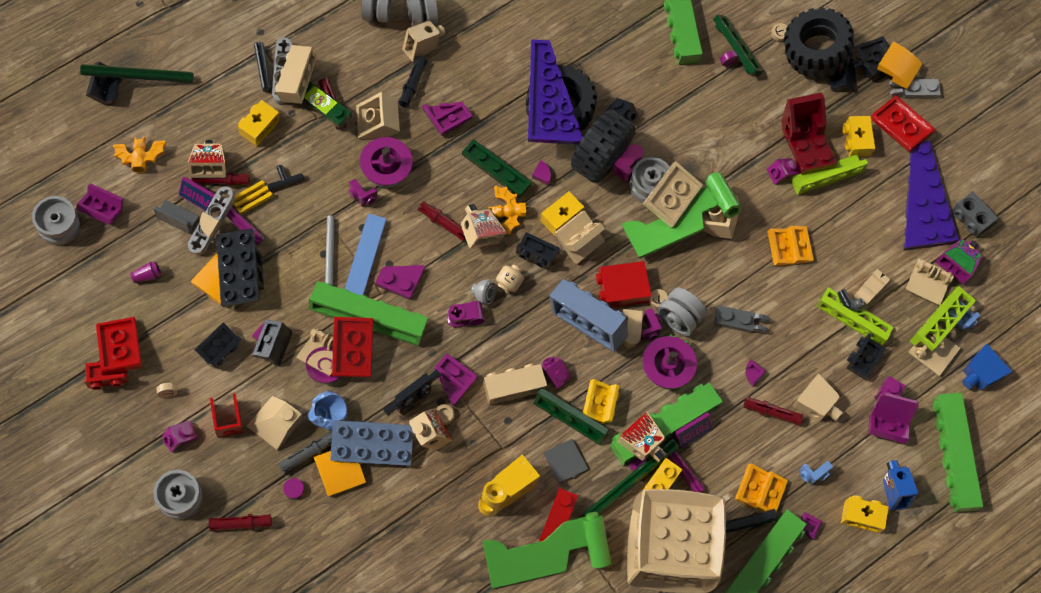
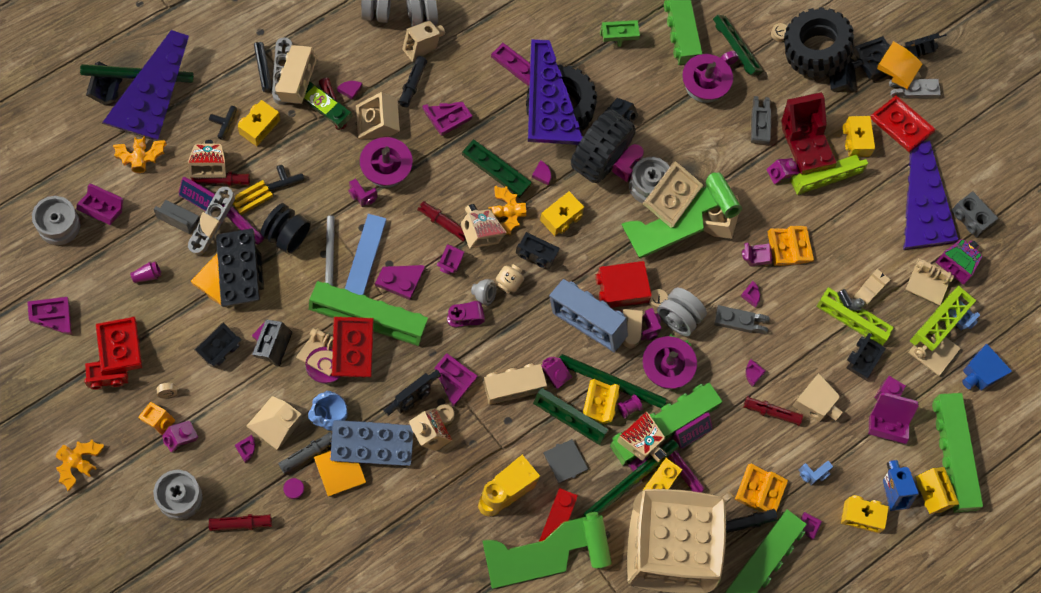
red piece [210,393,243,438] -> none
tan bracket [554,211,605,264] -> none
none -> magenta wing [28,297,72,335]
none -> light orange animal [56,440,104,492]
none -> dark purple wing [102,30,189,141]
none -> light orange bracket [138,402,175,435]
none -> black piece [209,106,237,140]
none -> magenta tile [235,435,255,463]
none -> black wheel [260,203,311,254]
none -> magenta tile [337,81,363,100]
none -> magenta bracket [436,244,466,275]
none -> magenta tile [491,42,530,86]
none -> dark green axle [559,354,667,408]
none -> bright green panel [600,20,640,47]
none -> magenta bush [617,394,643,419]
none -> magenta piece [682,54,733,103]
none -> magenta tile [741,281,760,308]
none -> magenta bracket [742,243,772,266]
none -> dark grey hinge [751,96,771,144]
none -> black hinge [904,33,947,57]
none -> yellow brick [915,467,959,514]

